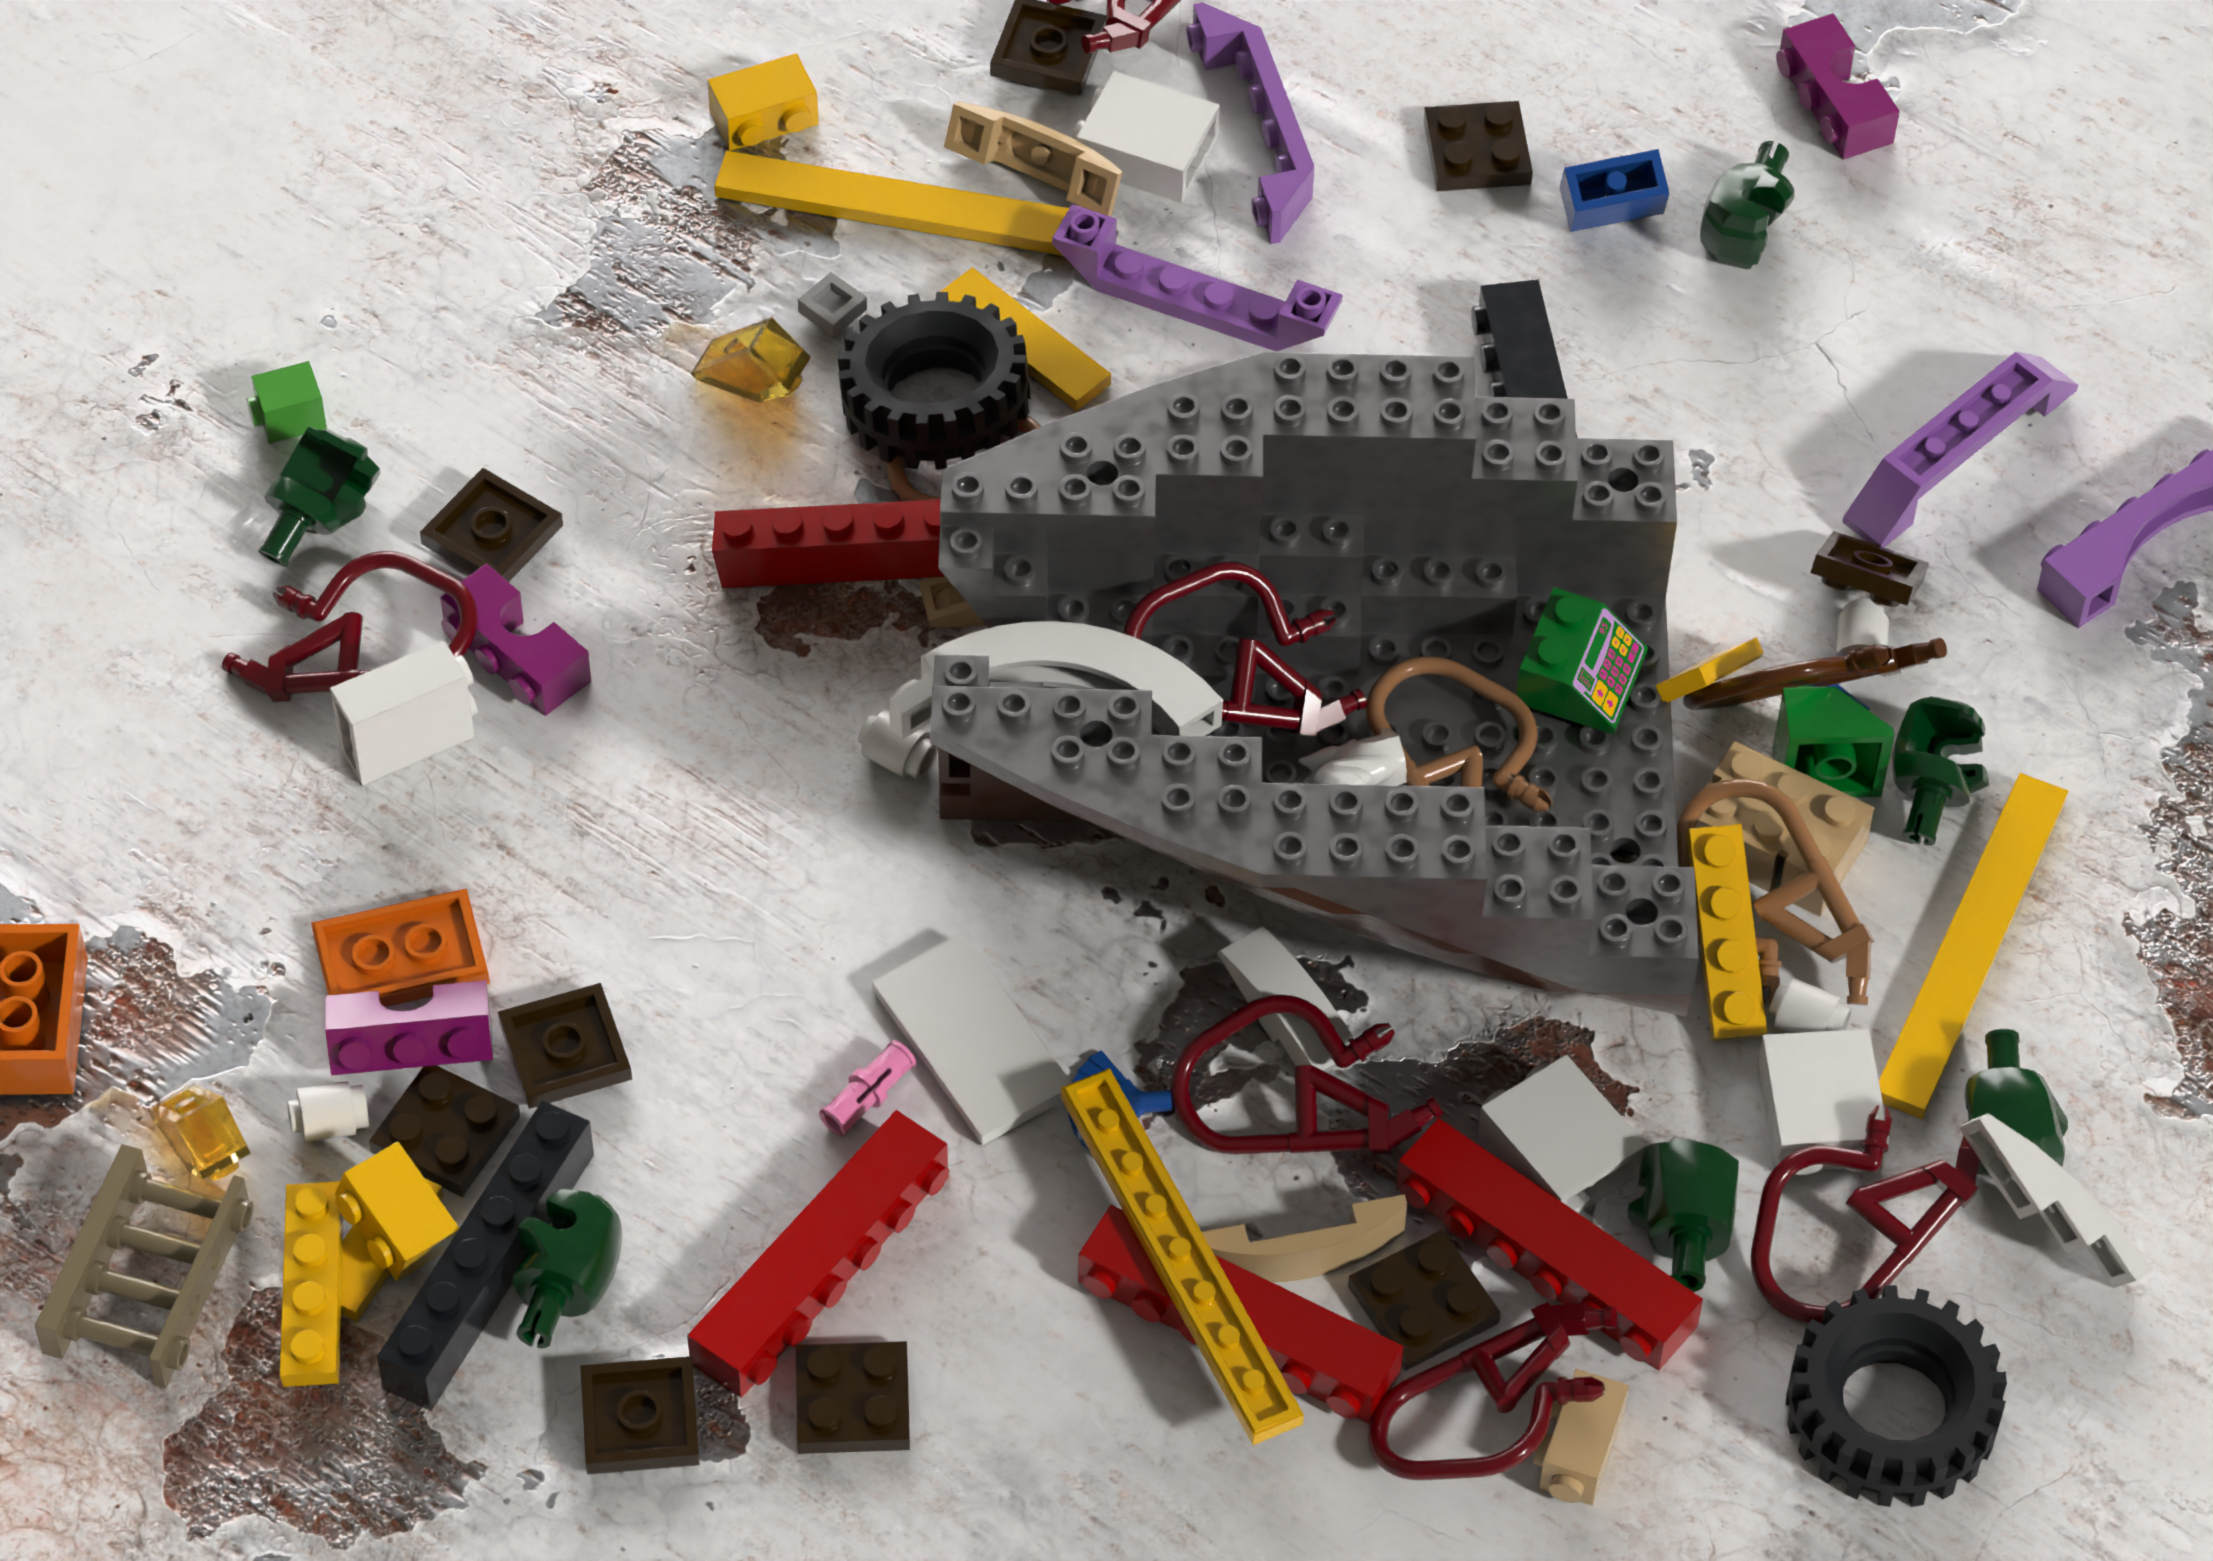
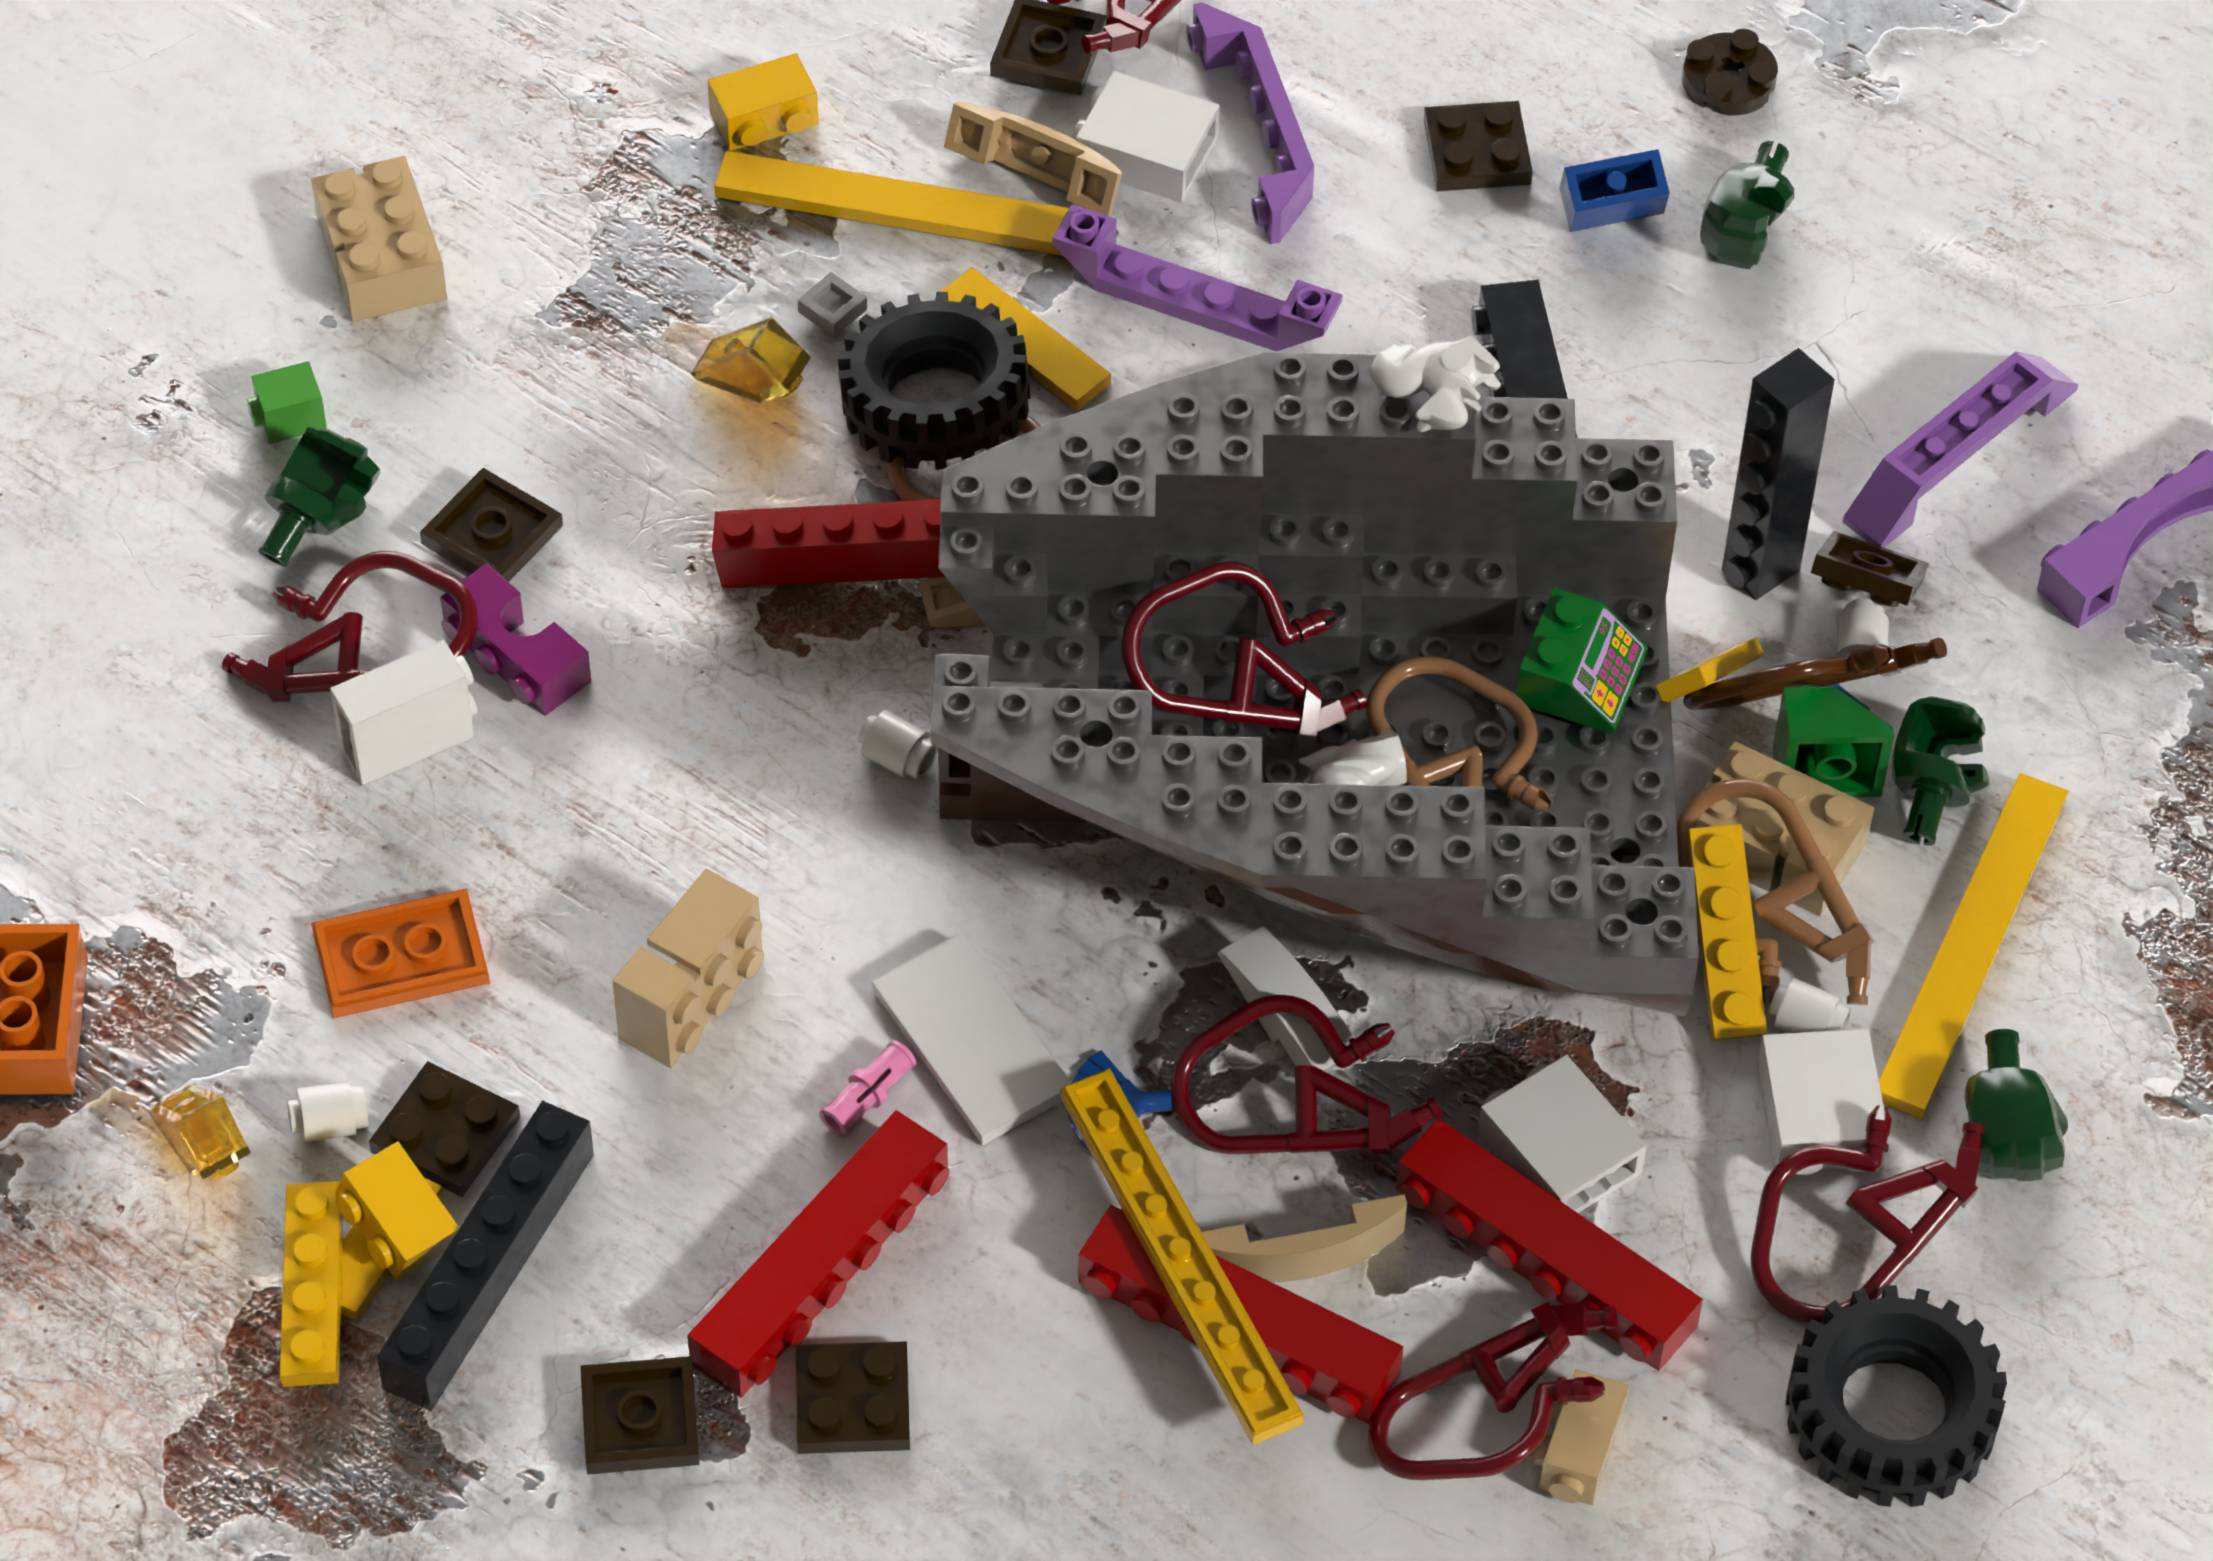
dark tan fence [35,1144,253,1389] -> none
magenta arch [325,980,493,1076] -> none
dark brown plate [498,983,632,1109] -> none
dark green piece [513,1189,622,1349] -> none
white arch [889,621,1223,740] -> none
dark brown plate [1348,1229,1501,1371] -> none
dark green piece [1628,1137,1739,1292] -> none
magenta arch [1776,13,1900,160] -> none
white slope [1959,1113,2152,1288] -> none
none -> tan piece [311,155,447,322]
none -> tan piece [612,868,764,1068]
none -> white animal [1371,335,1501,432]
none -> dark brown plate [1682,29,1778,116]
none -> black brick [1722,348,1835,600]

